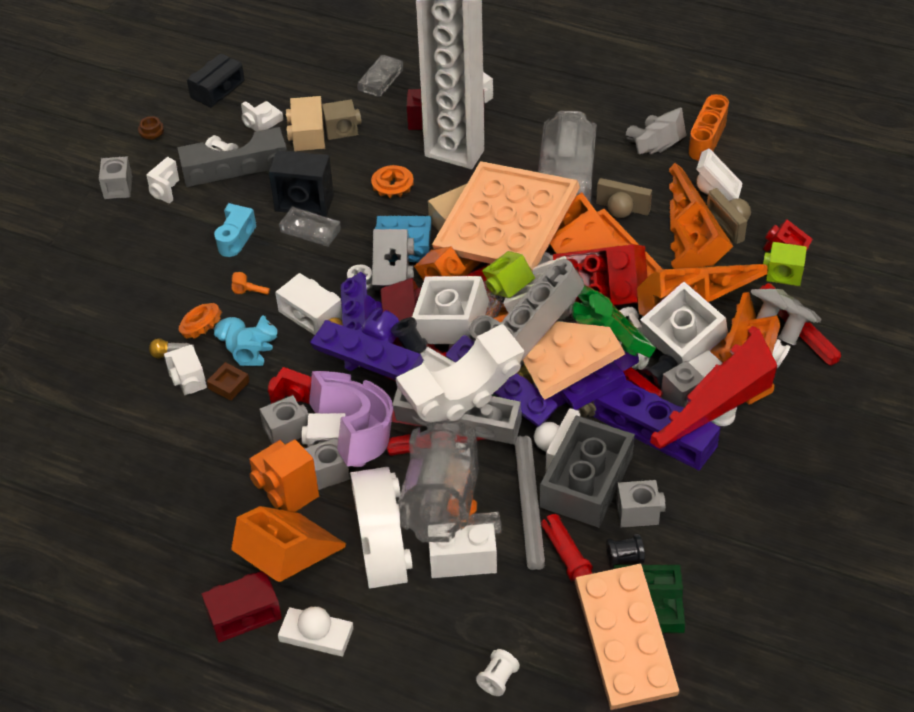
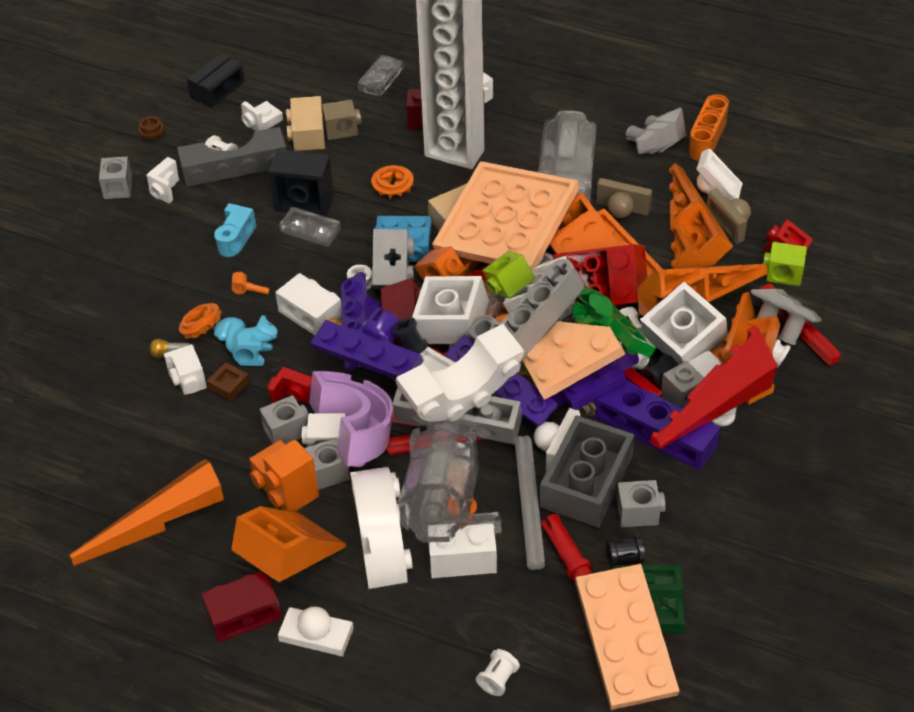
none -> orange wedge [69,459,224,566]

